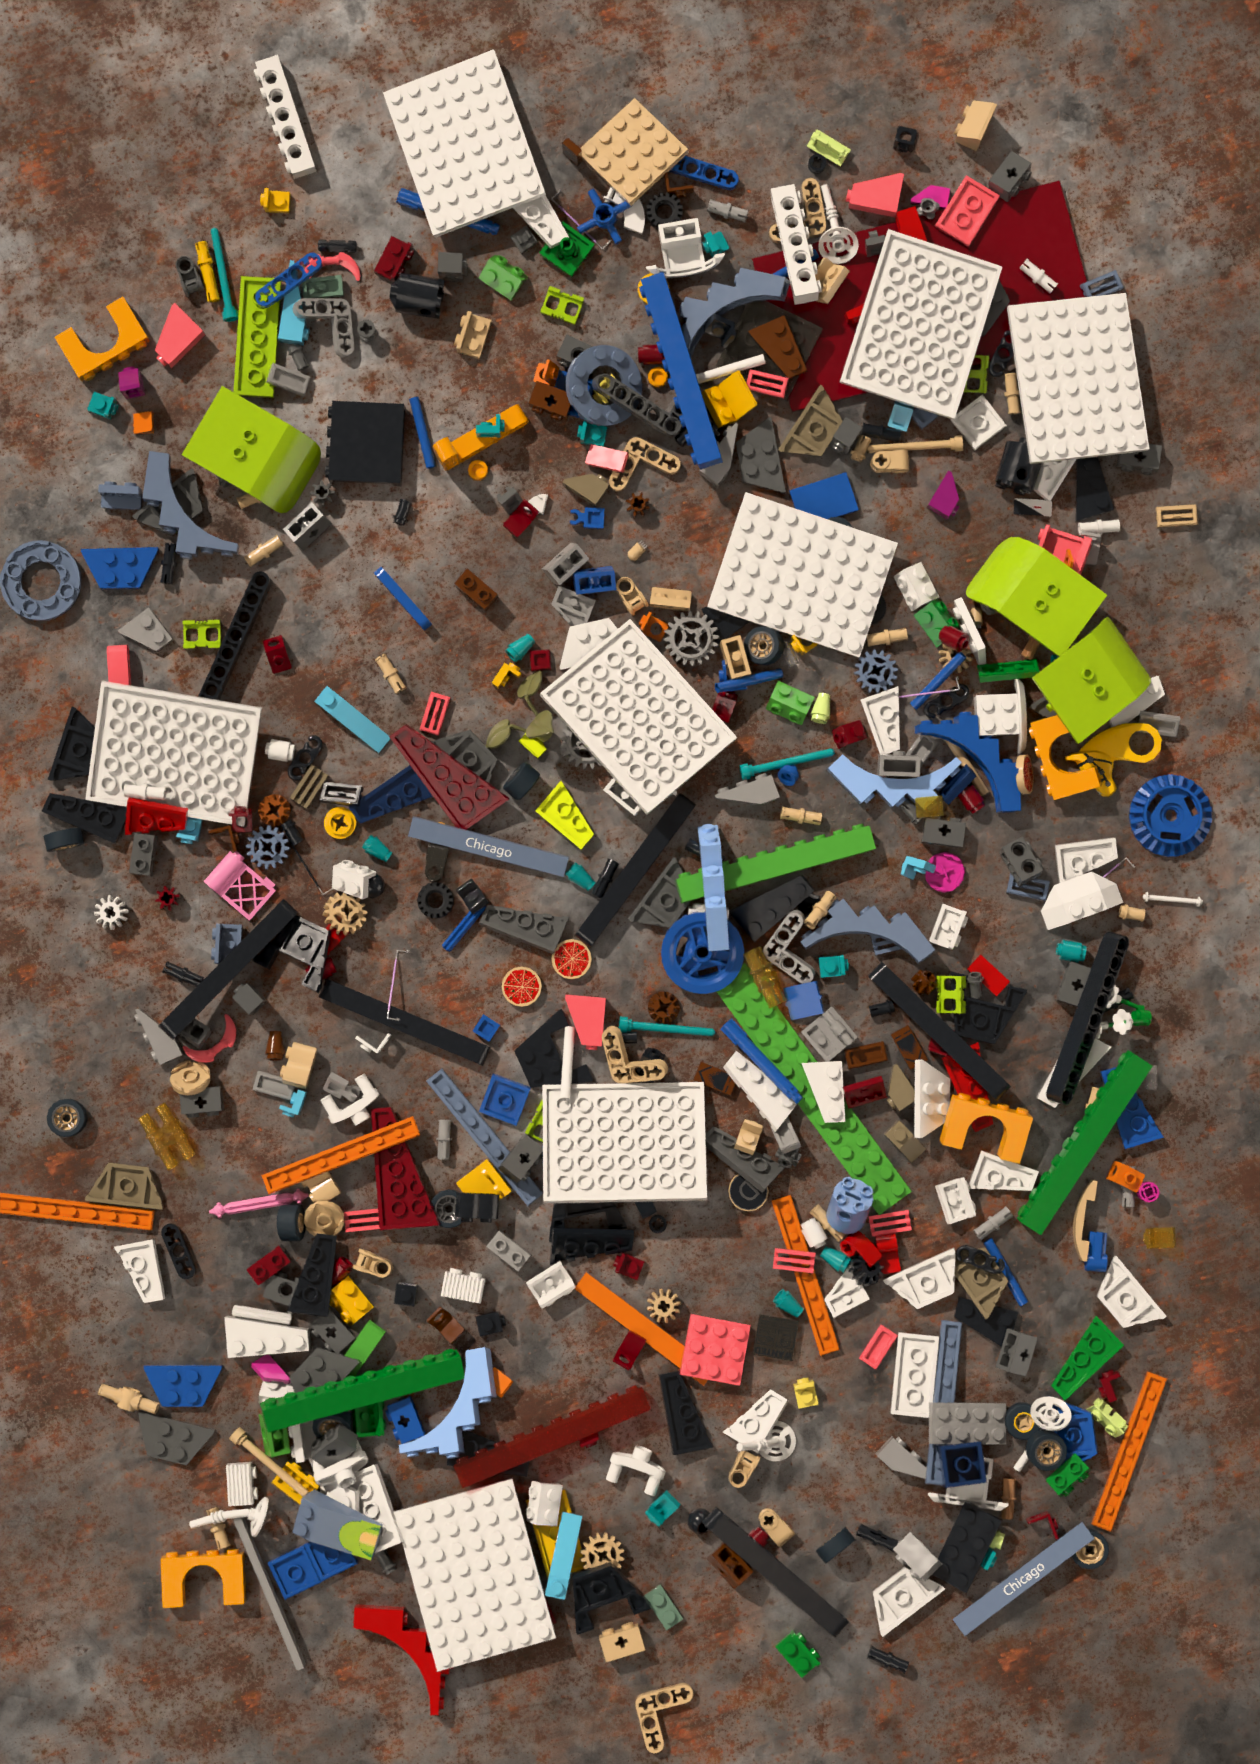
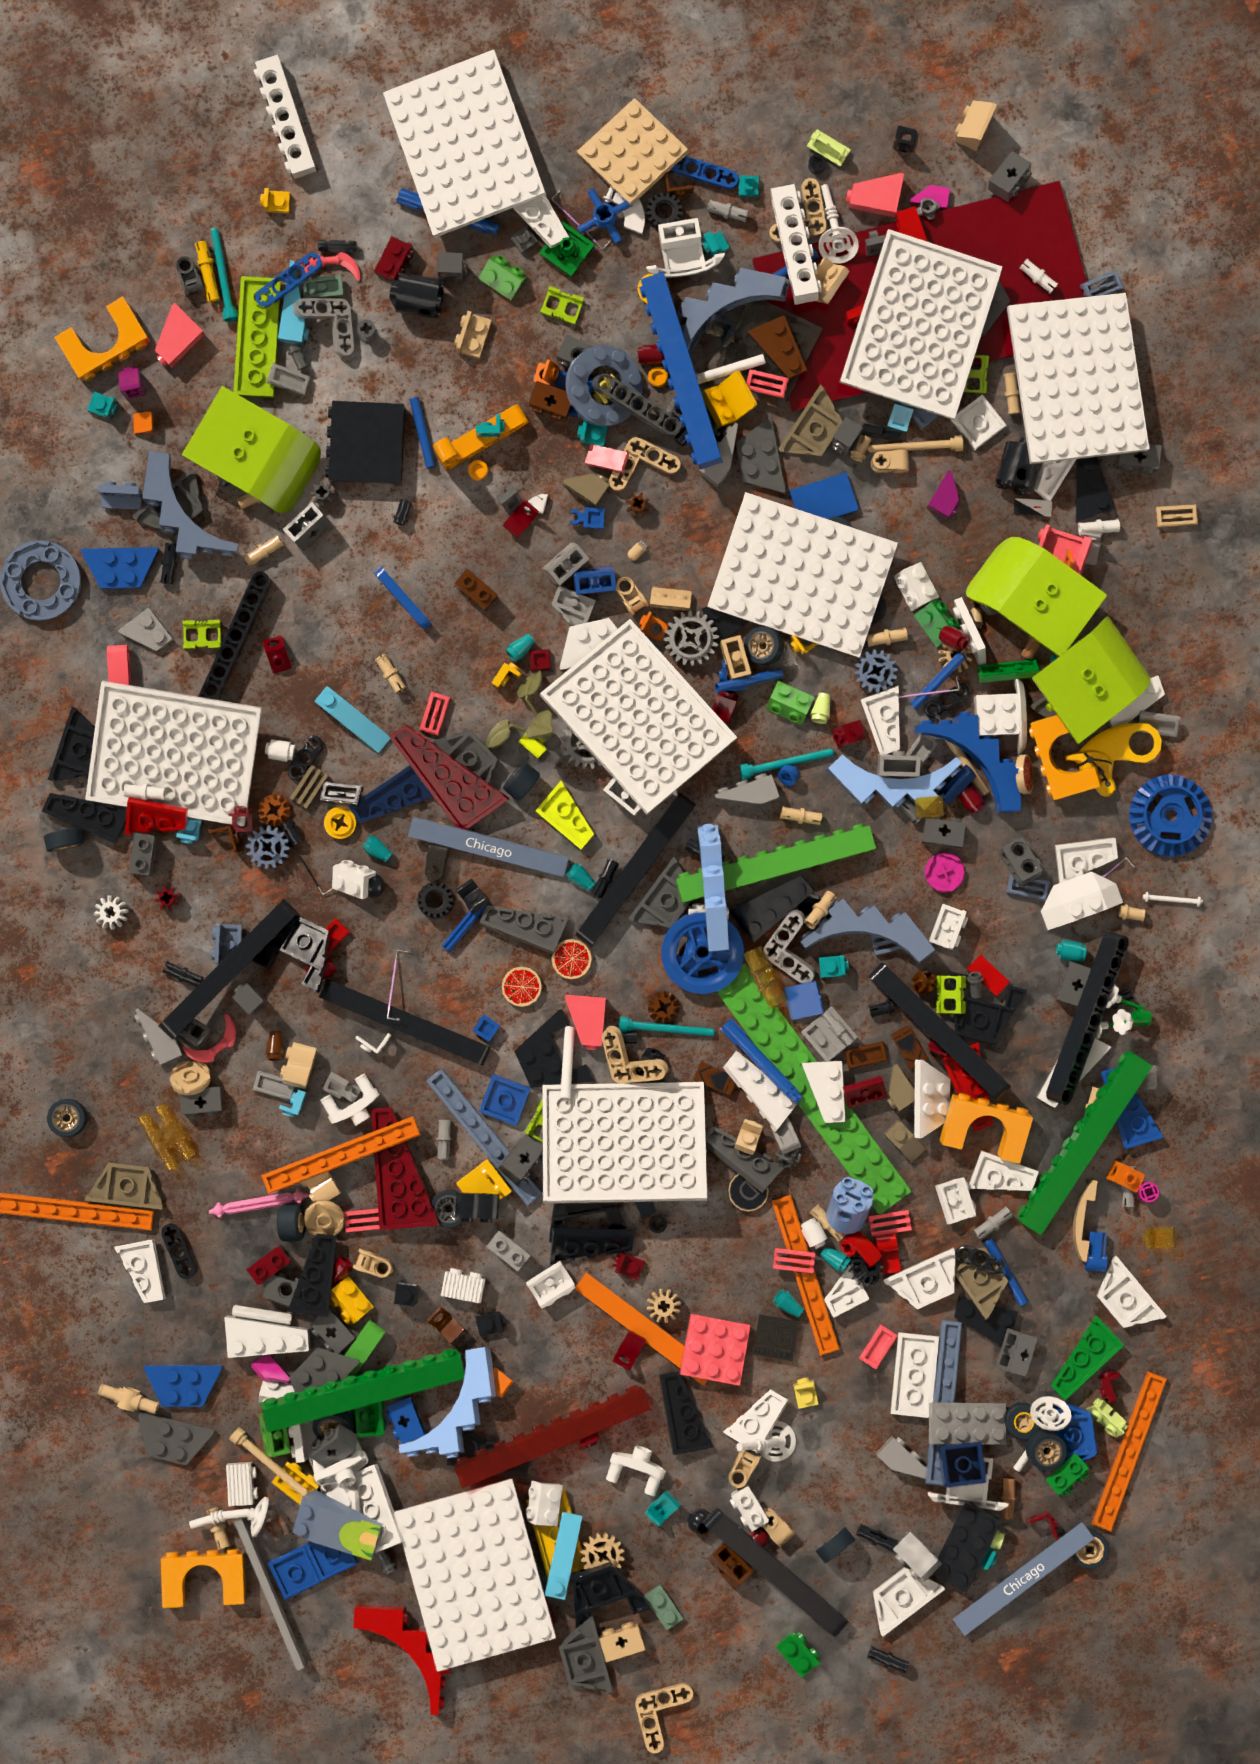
bright pink piece [204,851,276,921] -> none
tan gear [323,892,367,936] -> none
reddish brown tile [562,138,582,166] -> none
medium azure bracket [901,856,936,880] -> none
coral tile [935,175,1000,248] -> none
black piece [988,330,1014,377] -> none
none -> dark grey wing [558,1617,613,1693]
none -> white bracket [730,1486,769,1532]
none -> teal tile [738,175,759,197]

